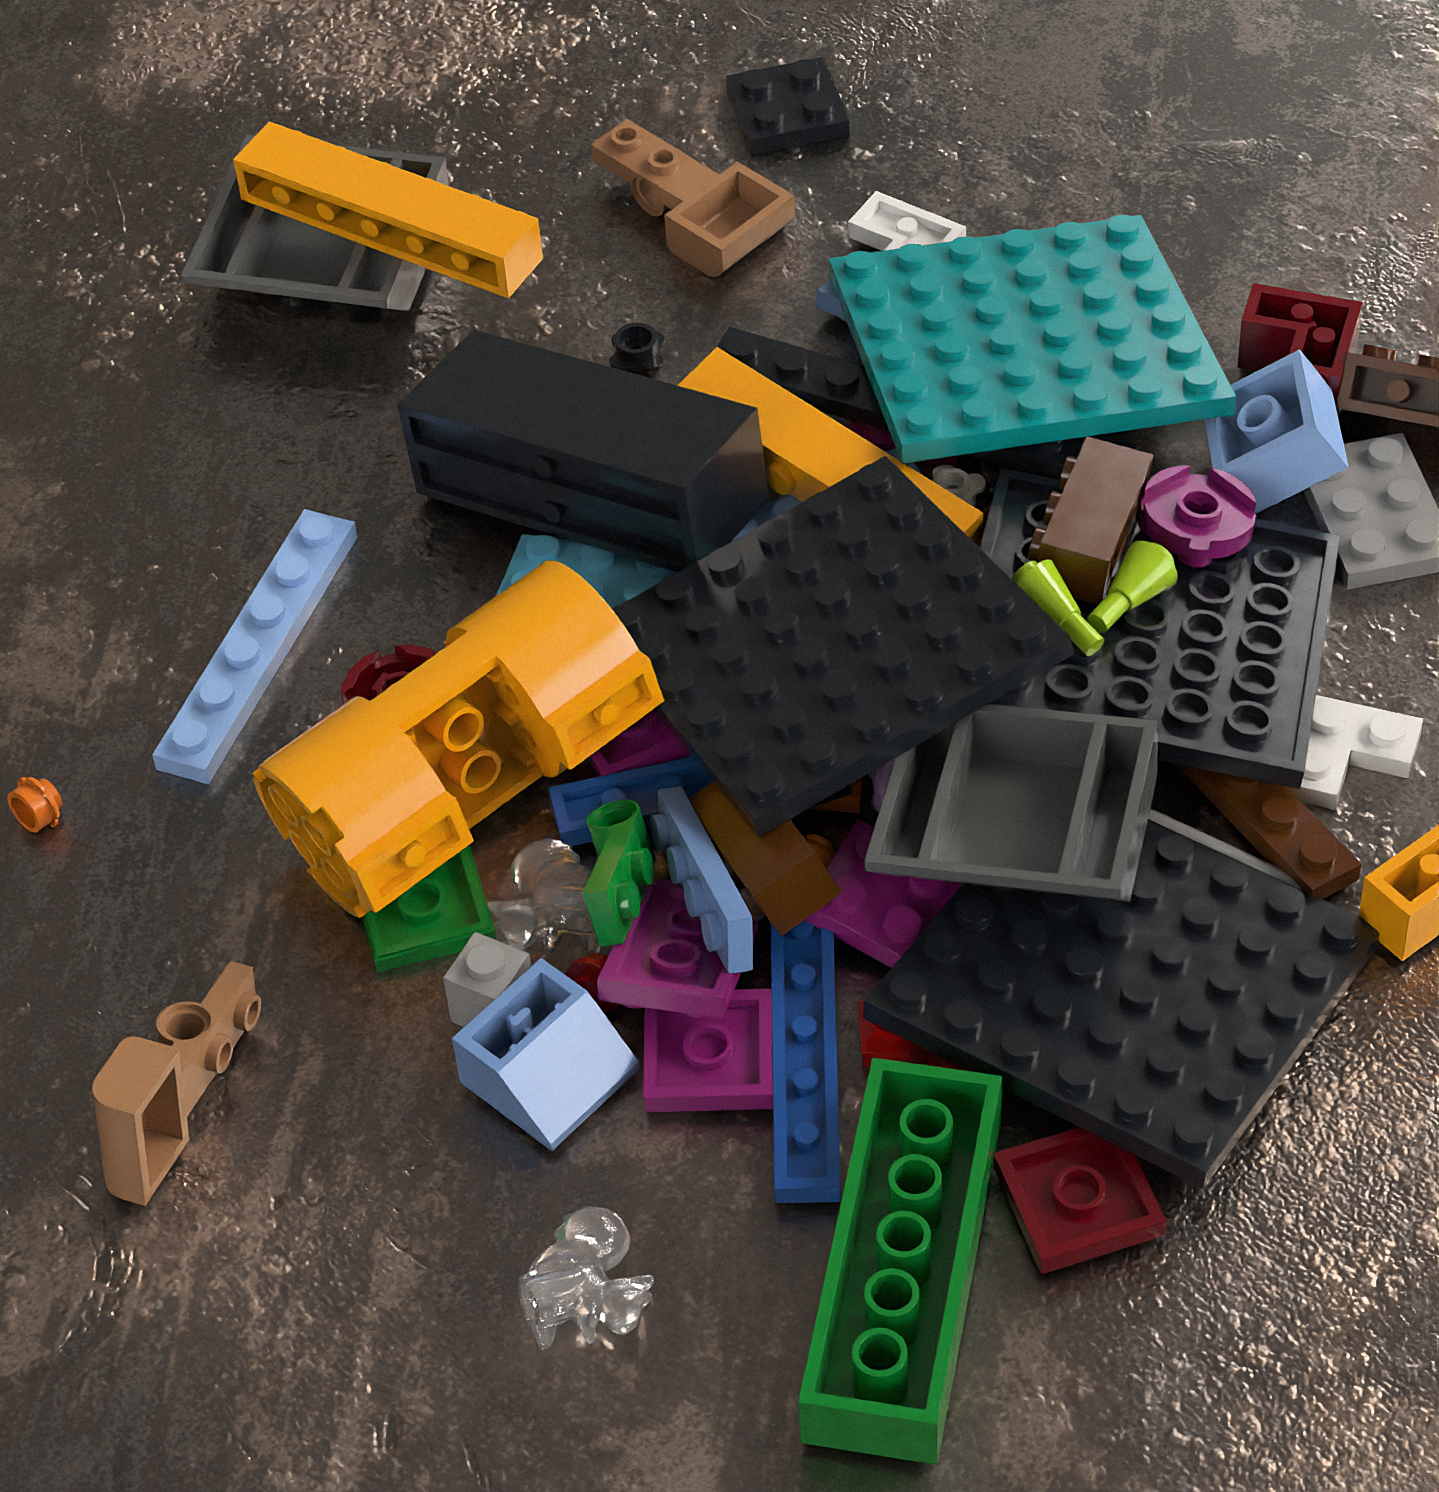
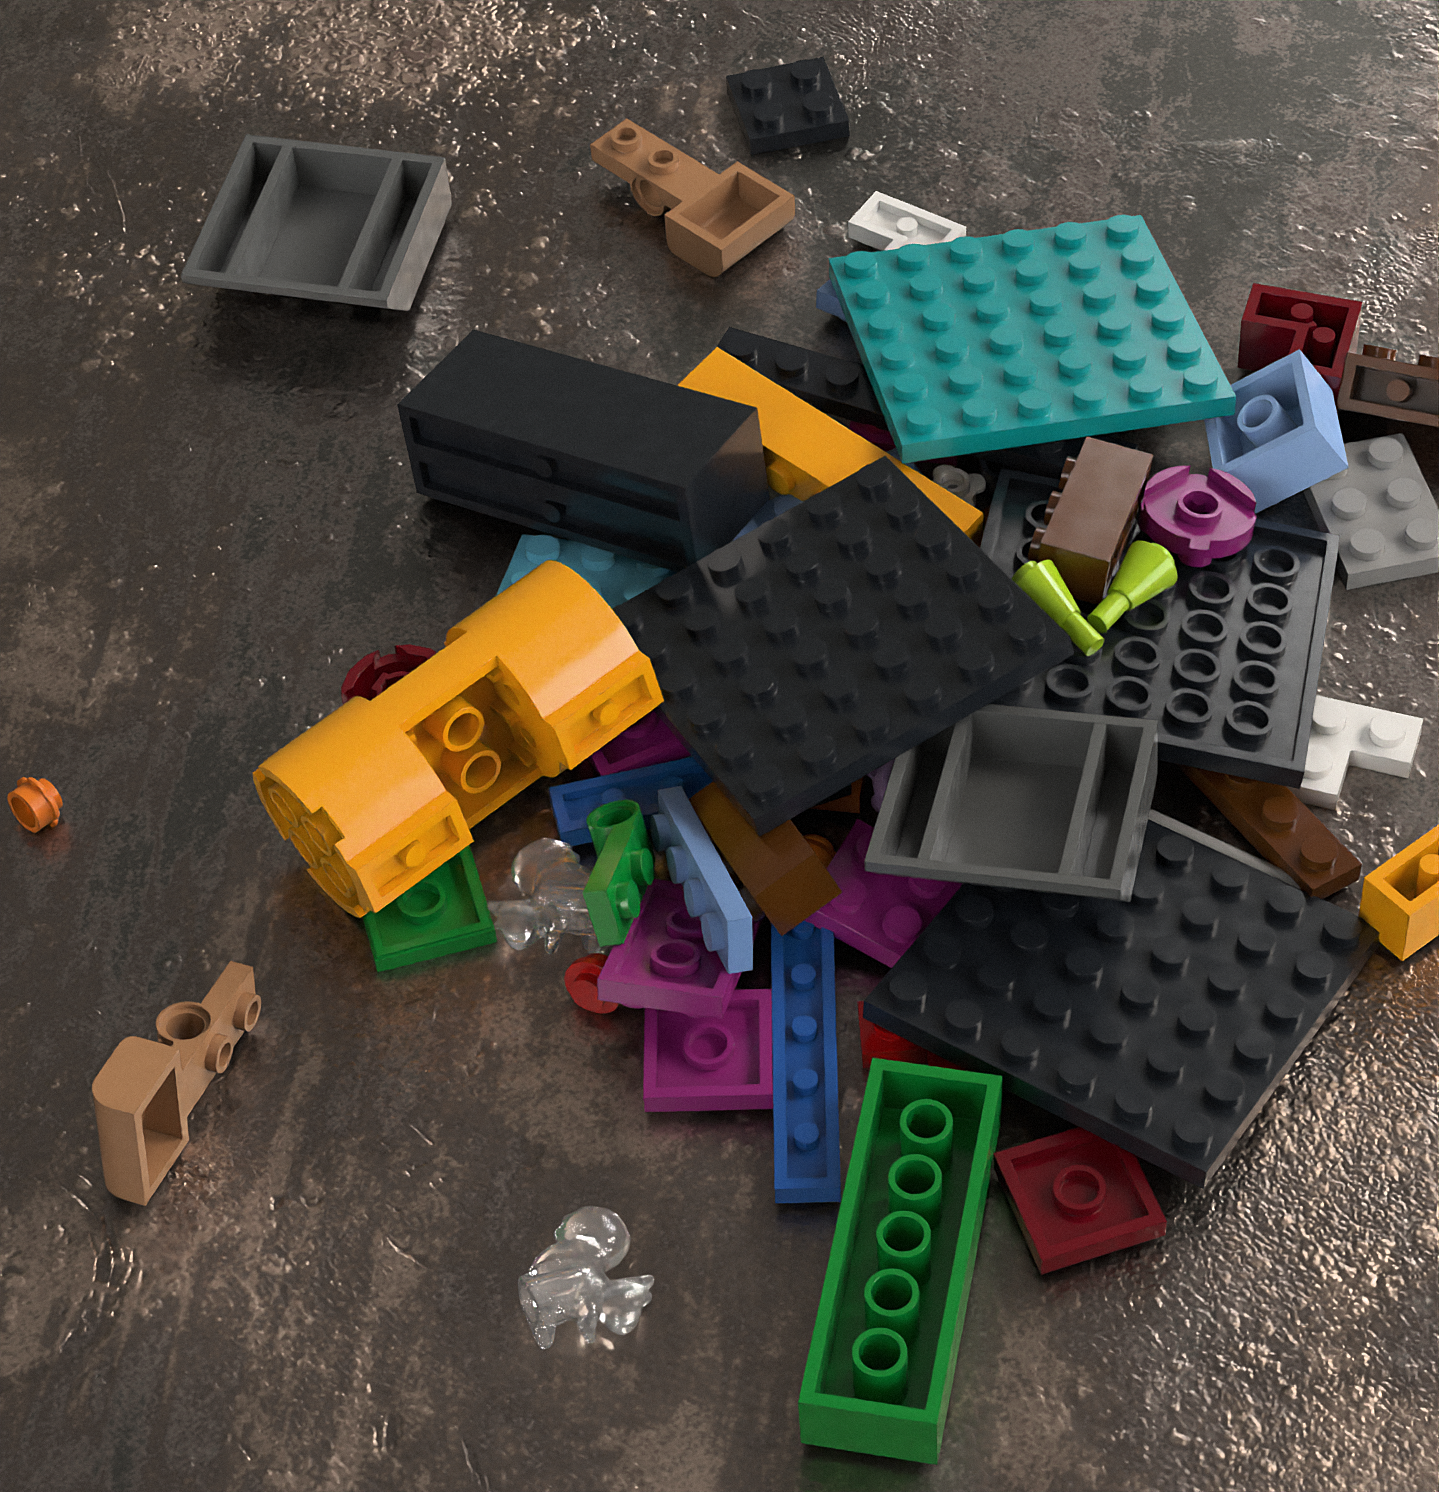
light blue plate [152,509,358,785] -> none
light orange brick [233,121,543,299] -> none
light grey brick [443,932,531,1027] -> none
medium blue slope [452,958,640,1151] -> none
black plate [609,323,665,372] -> none

